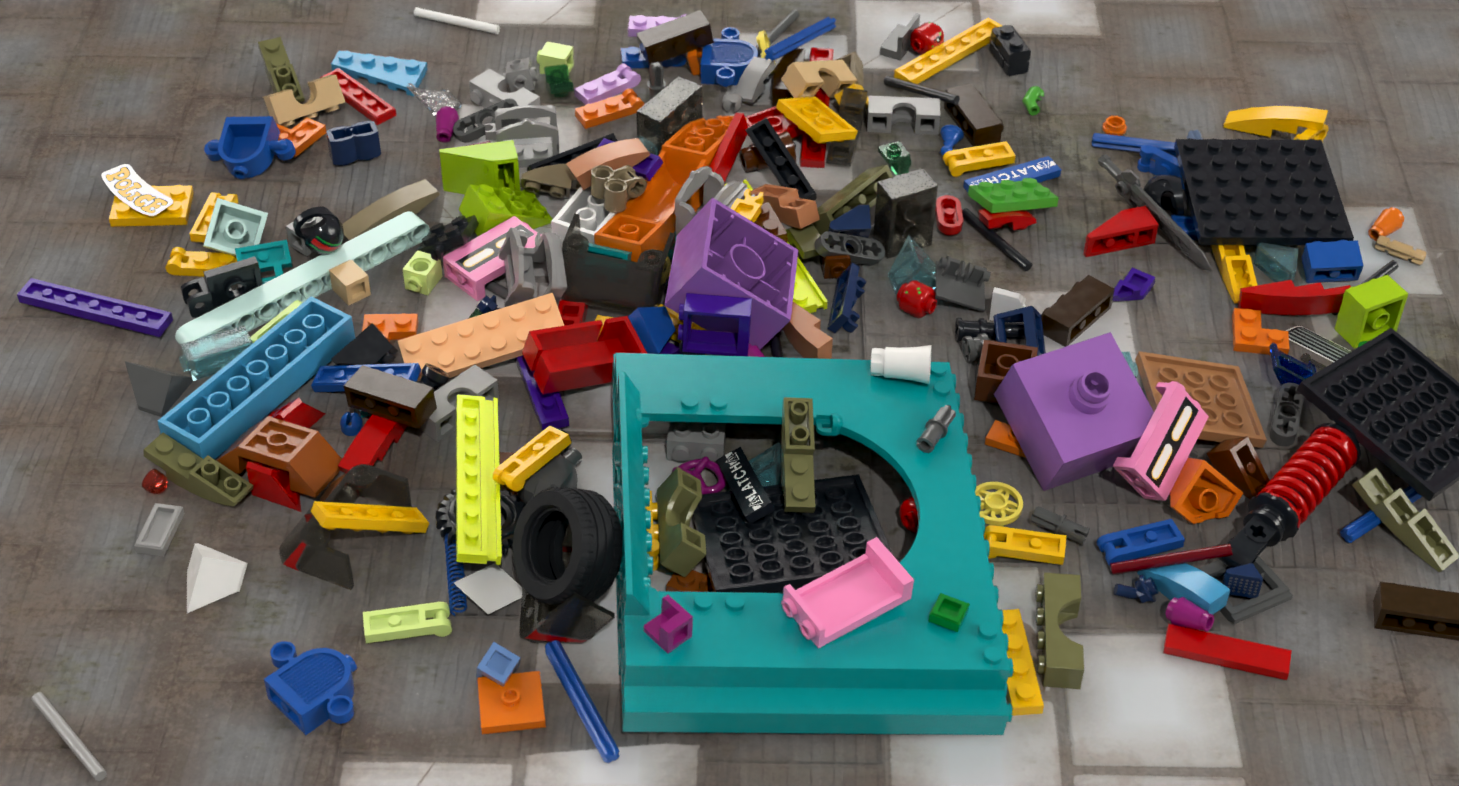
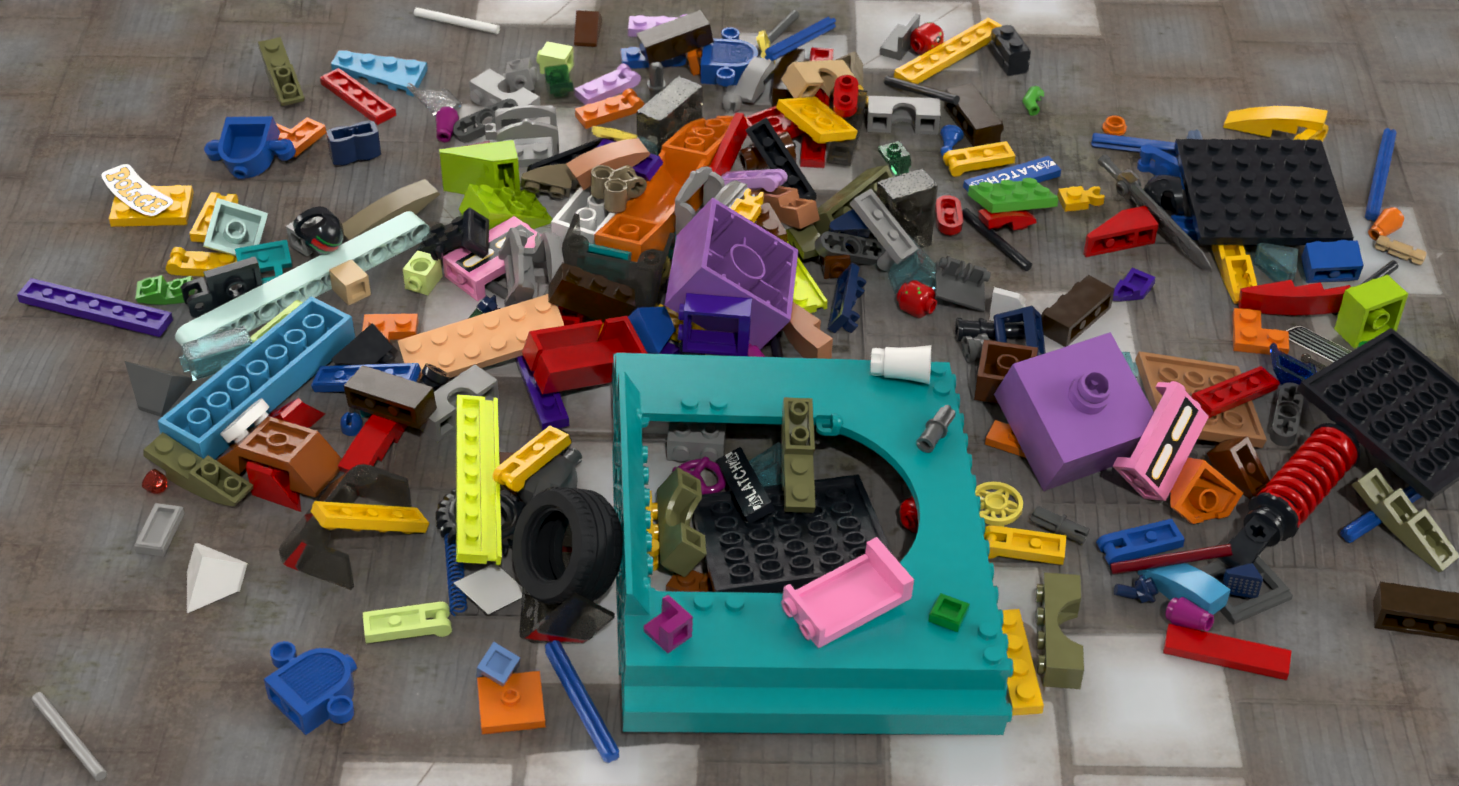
tan arch [263,75,345,127] -> none
none -> bright green slope [135,275,195,305]
none -> white plate [220,398,269,443]
none -> black tile [462,207,489,259]
none -> dark brown brick [548,262,636,322]
none -> reddish brown slope [574,10,602,47]
none -> light yellow wheel [591,126,638,141]
none -> lavender plate [721,169,788,192]
none -> red plate [833,75,859,117]
none -> light grey piece [850,189,918,271]
none -> yellow plate [1057,186,1105,212]
none -> red tile [1191,366,1280,418]
none -> blue axle [1365,128,1397,222]

